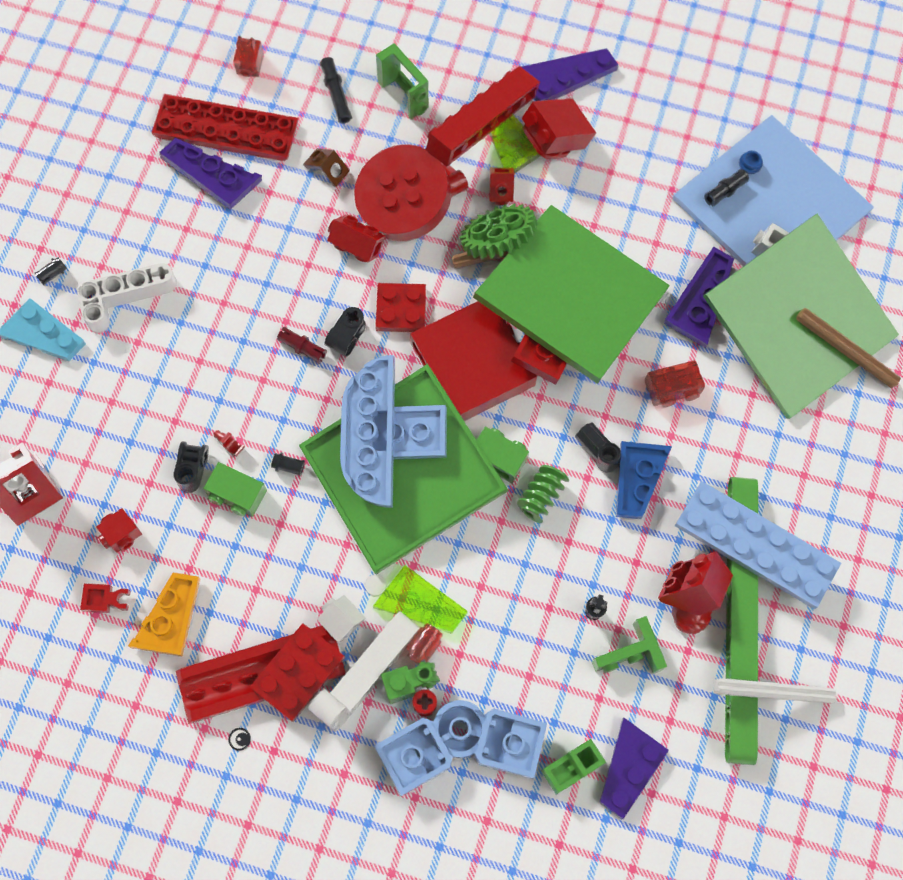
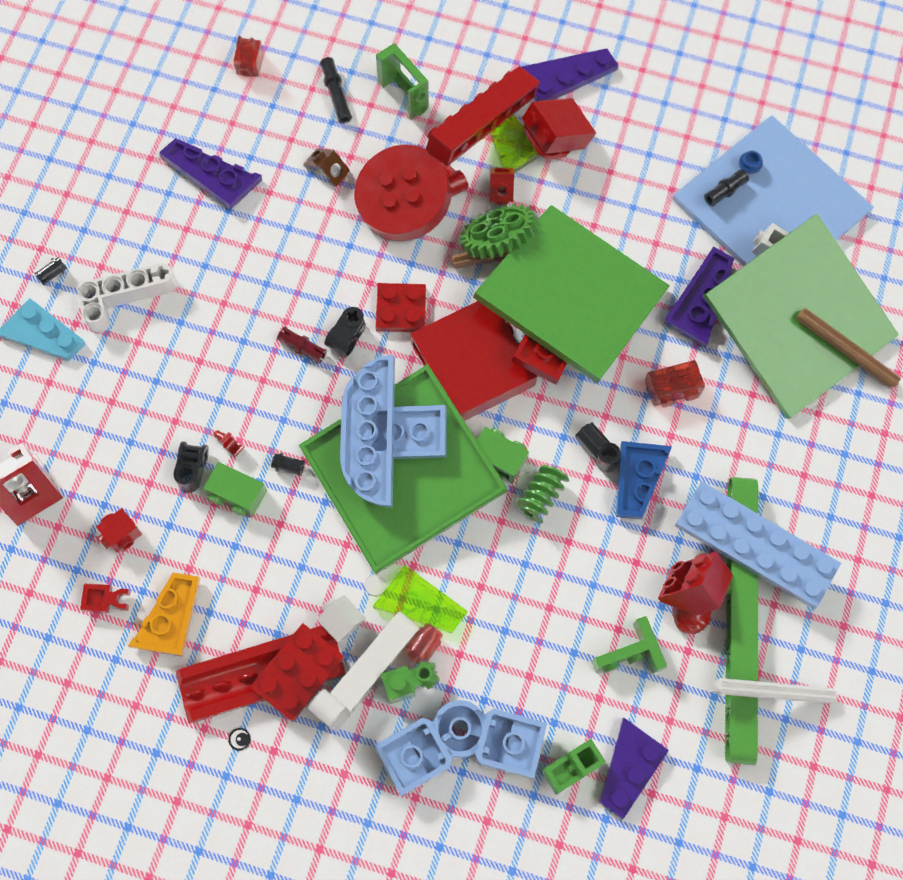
red plate [151,94,299,161] -> none
red brick [327,215,386,262] -> none
red bush [412,689,437,717] -> none
black axle [585,594,608,621] -> none

